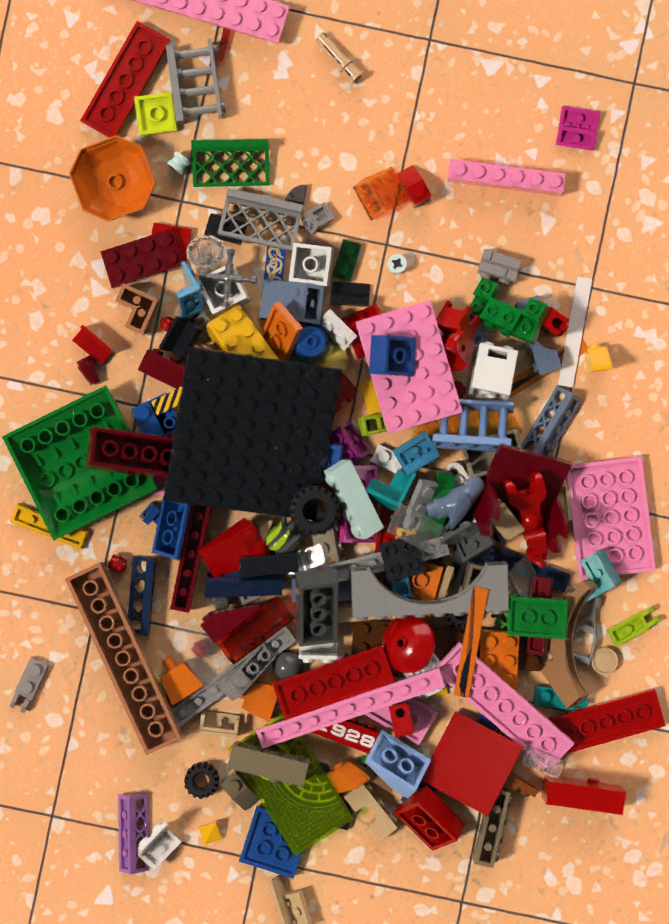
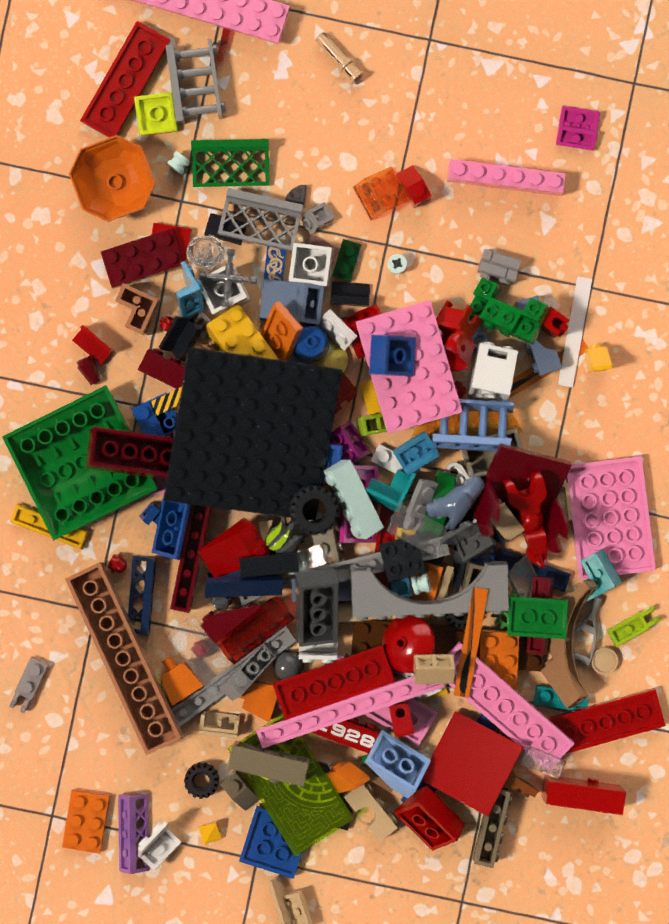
sand blue fence [522,386,582,456] -> none
none -> orange plate [62,789,110,854]
none -> light aqua wheel [411,573,431,595]
none -> tan hinge [413,654,455,684]

